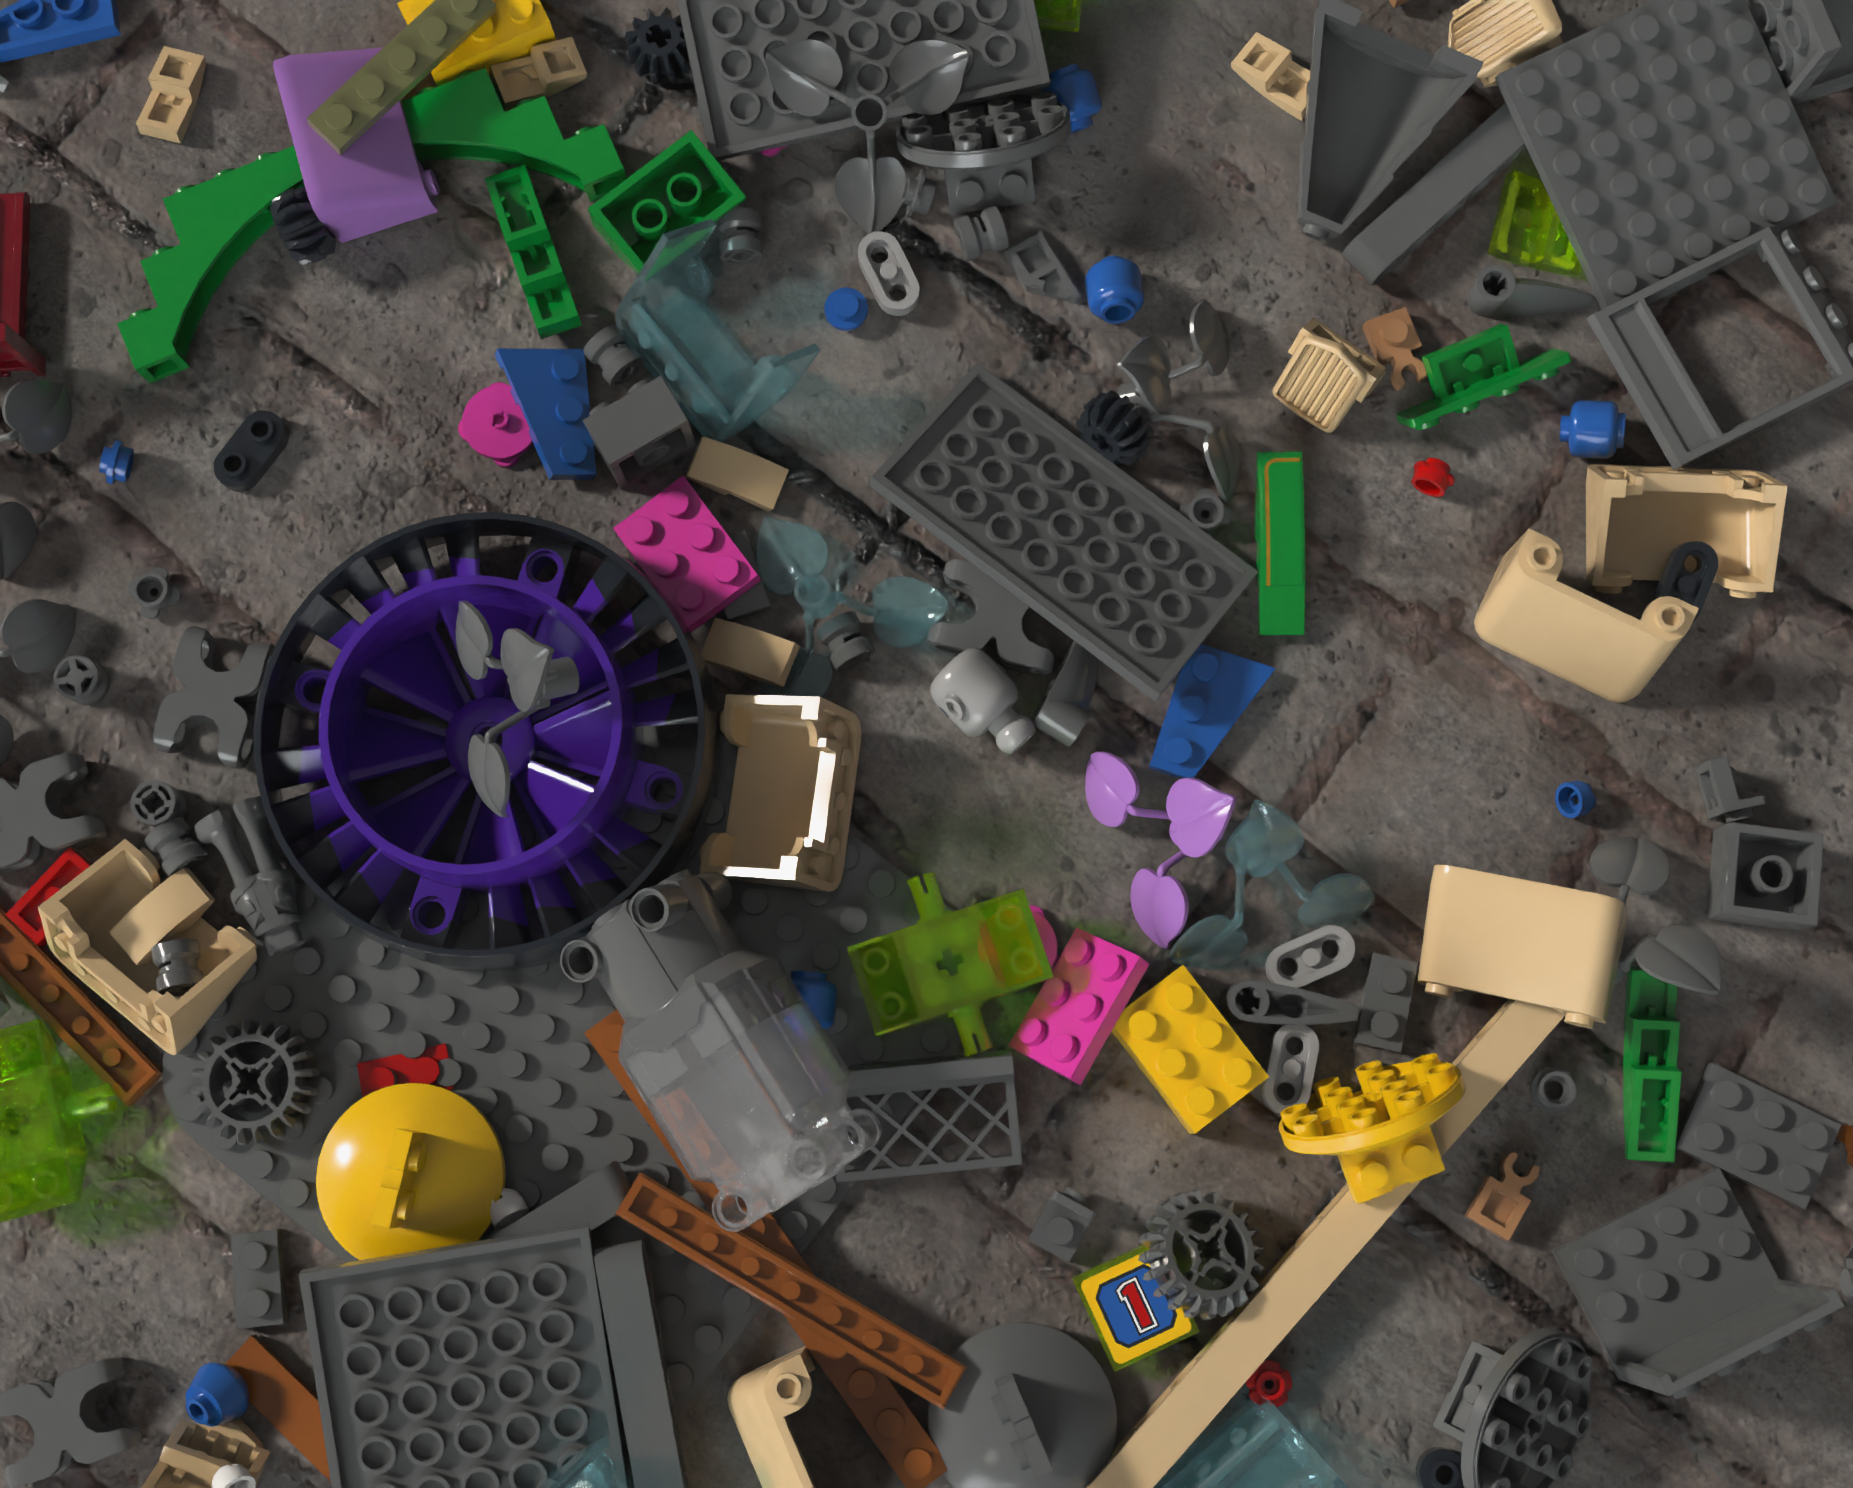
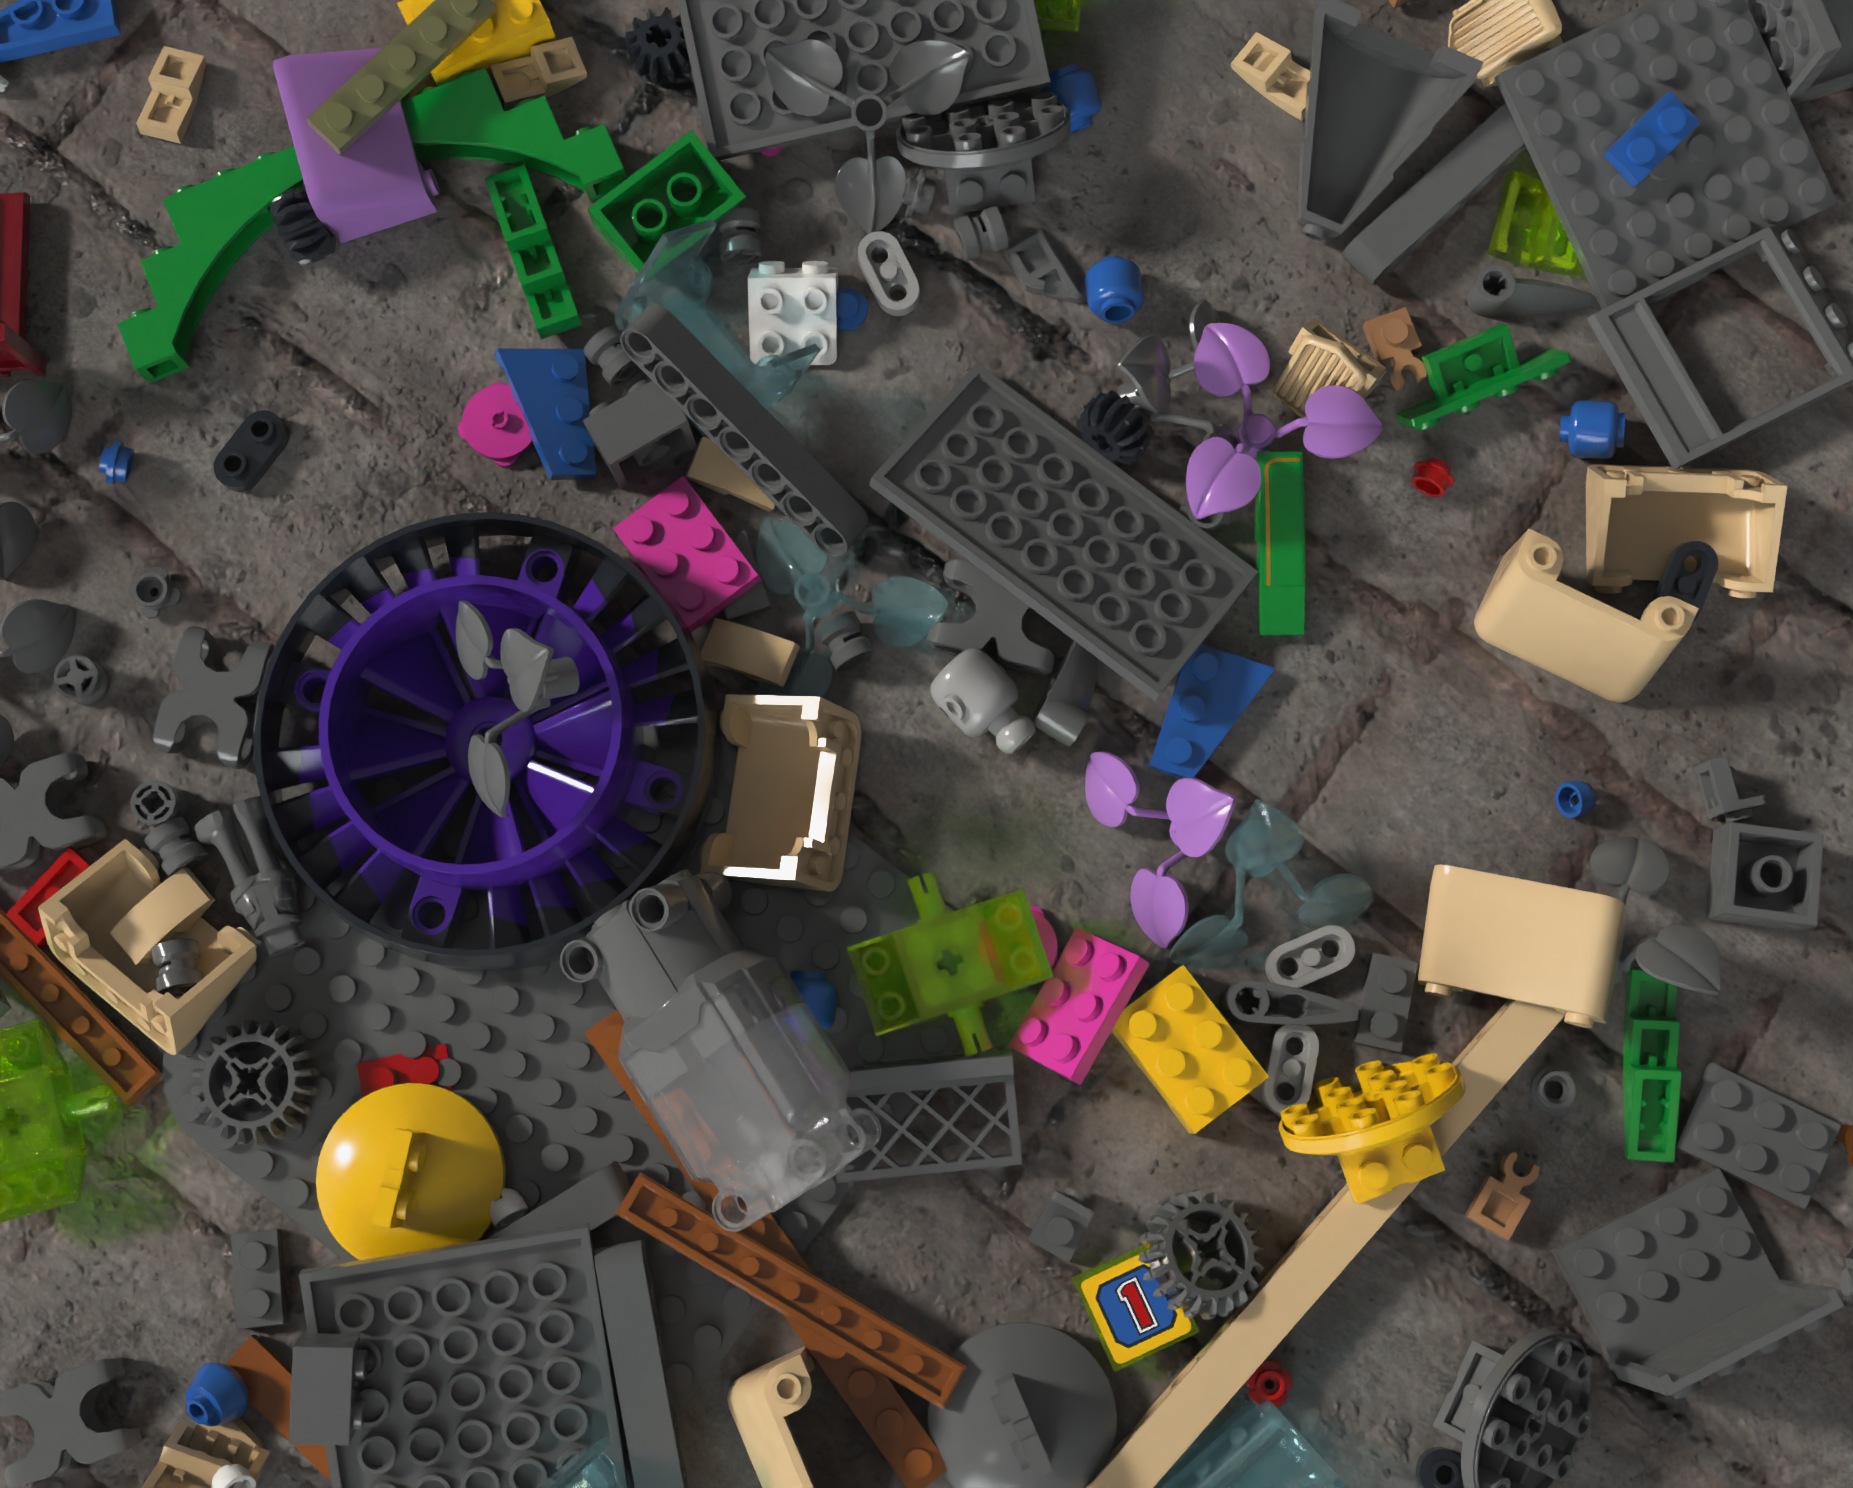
none -> dark grey brick [289,1333,368,1446]
none -> dark grey beam [620,305,868,557]
none -> white bracket [748,261,838,365]
none -> medium lavender plant [1186,323,1382,519]
none -> blue plate [1603,90,1700,187]

